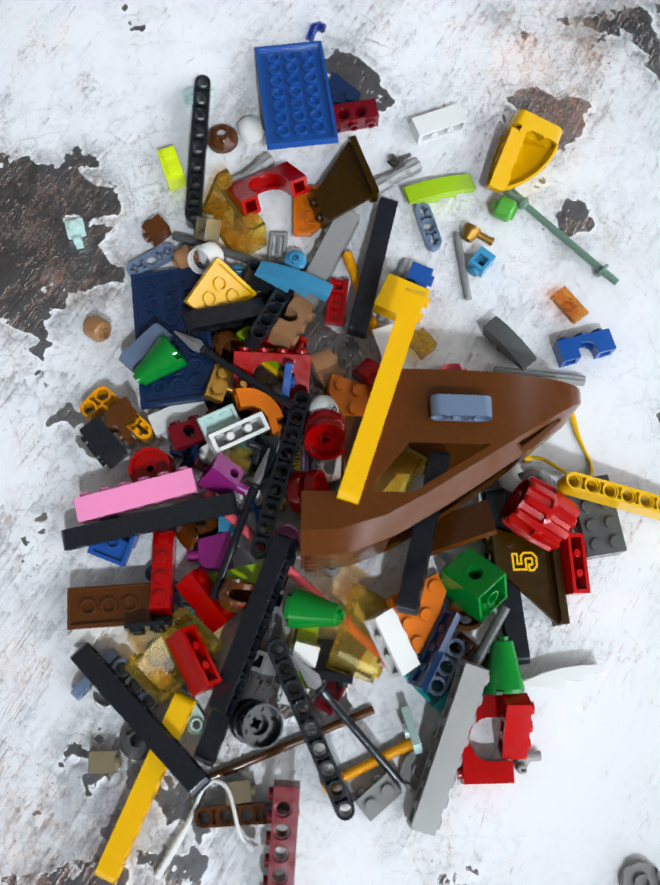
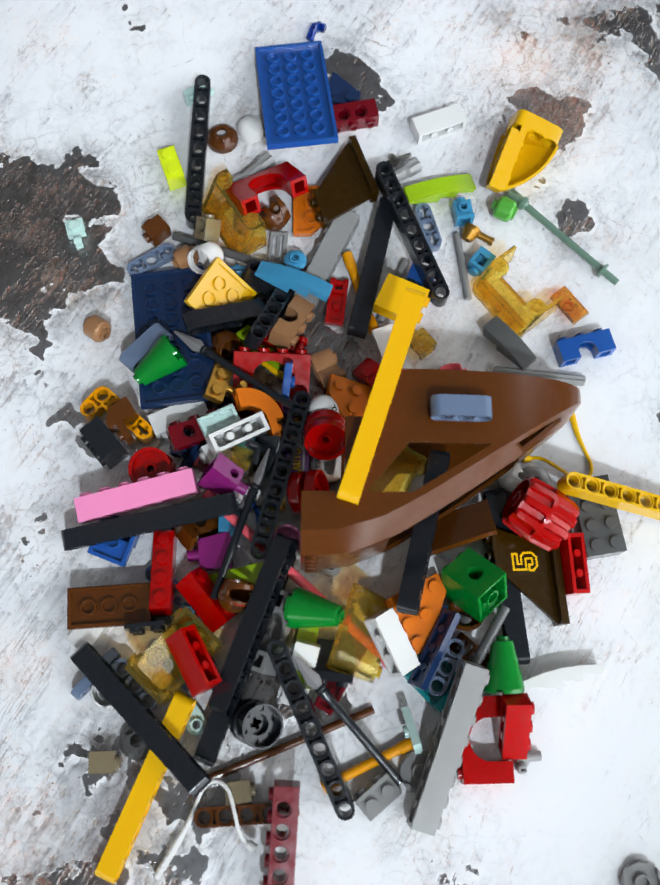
none -> reddish brown helmet [259,195,291,232]
none -> black beam [375,161,450,307]
none -> dark azure brick [451,197,475,227]
none -> clear yellow windscreen [472,245,563,337]

